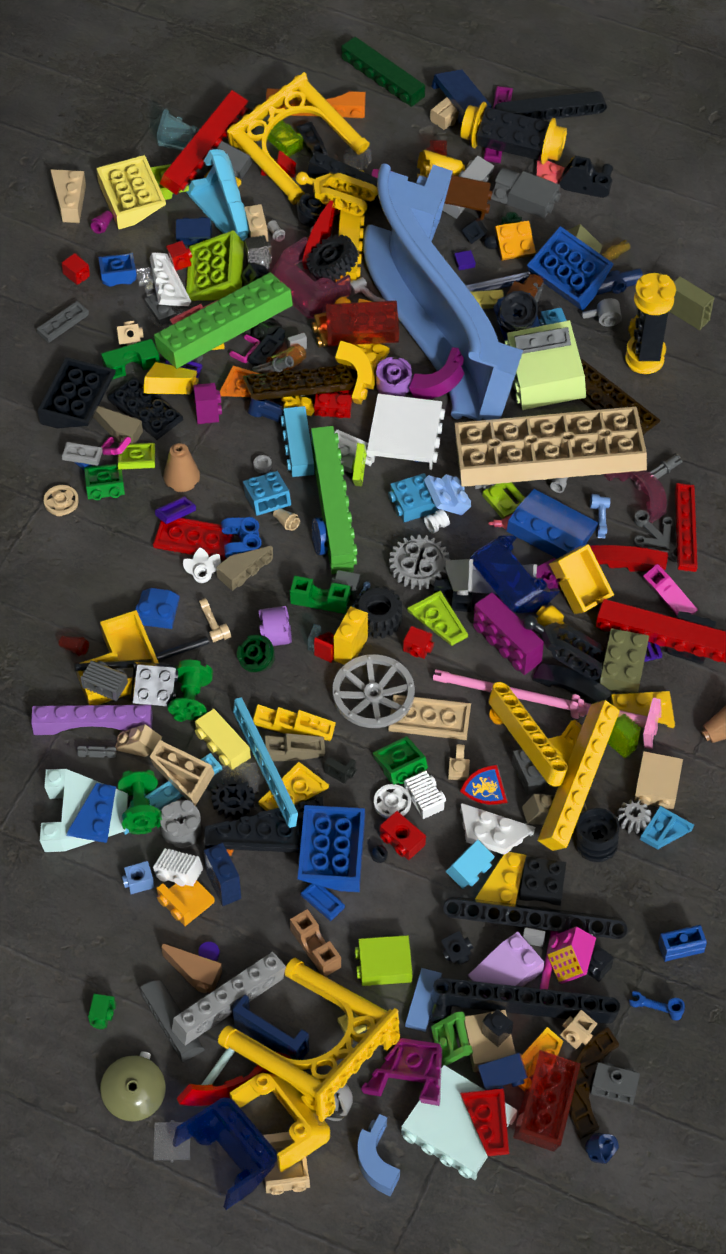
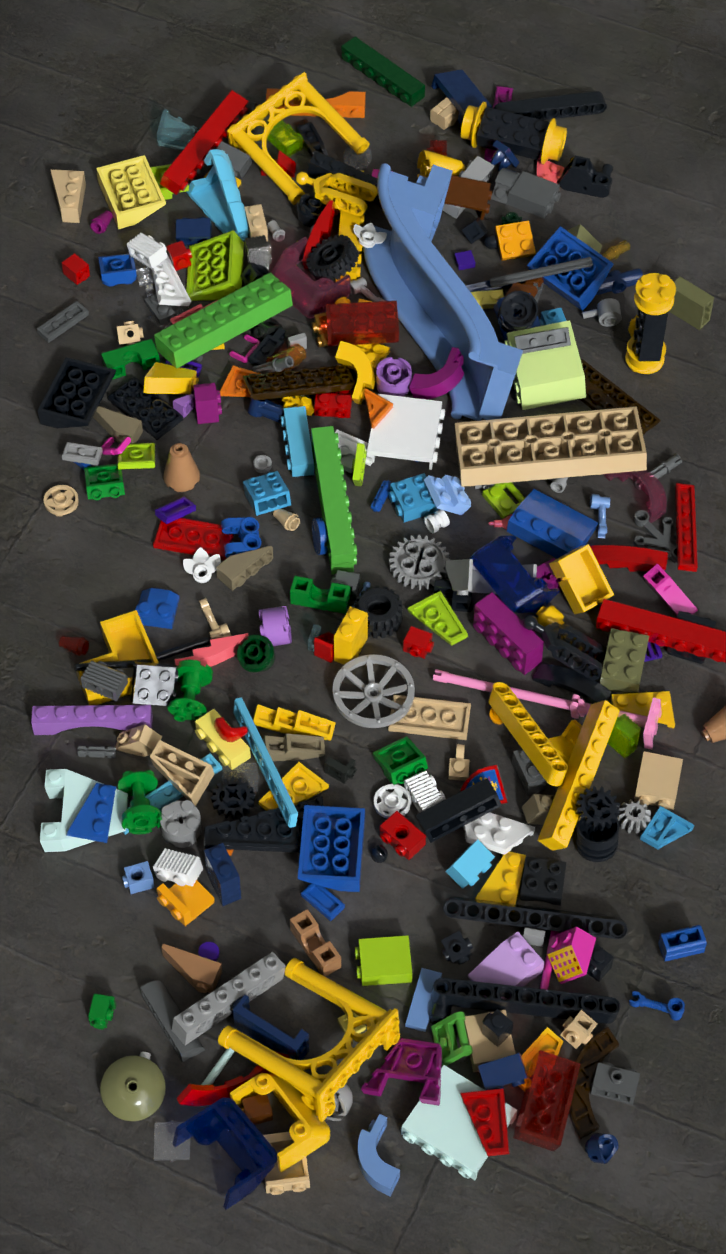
none -> white brick [127,233,167,269]
none -> medium lavender slope [173,394,195,418]
none -> coral slope [174,633,249,667]
none -> red hair [214,717,248,743]
none -> reddish brown brick [239,1094,273,1127]
none -> white plate [353,223,387,248]
none -> orange tile [364,388,393,429]
none -> blue axle [370,480,391,512]
none -> black brick [416,778,502,843]
none -> dark grey axle [490,257,593,288]
none -> dark blue tile [491,140,520,171]
none -> black gear [575,786,620,831]

